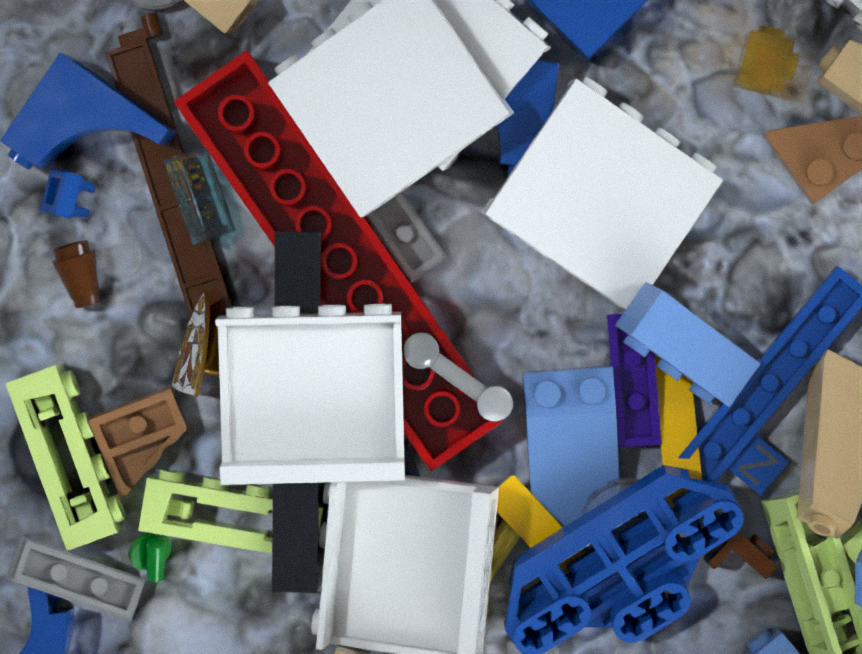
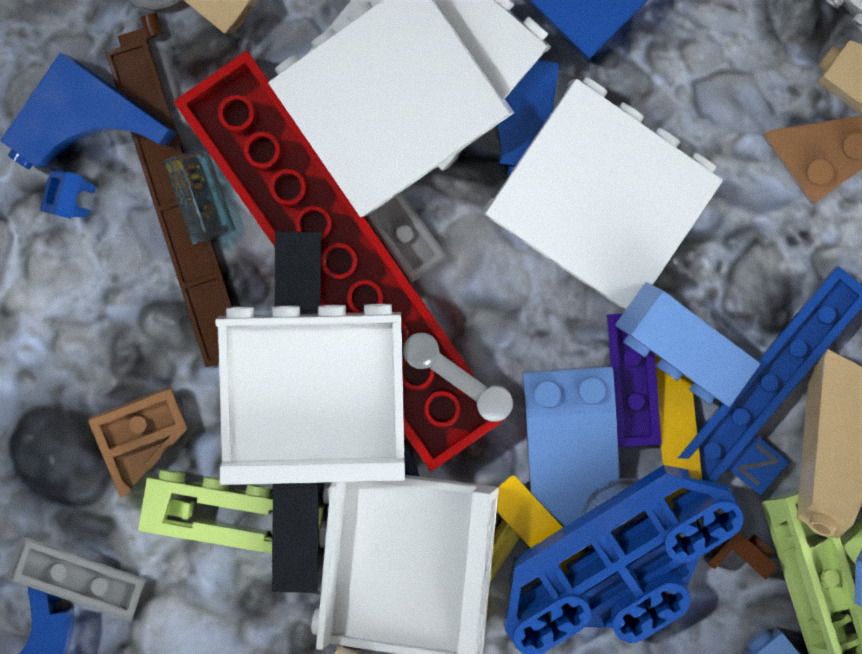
yellowish green brick [5,364,126,551] -> none
reddish brown cone [52,240,101,308] -> none
green plate [128,532,172,582] -> none
shield [172,291,219,397] -> none
clear yellow brick [733,26,799,97] -> none

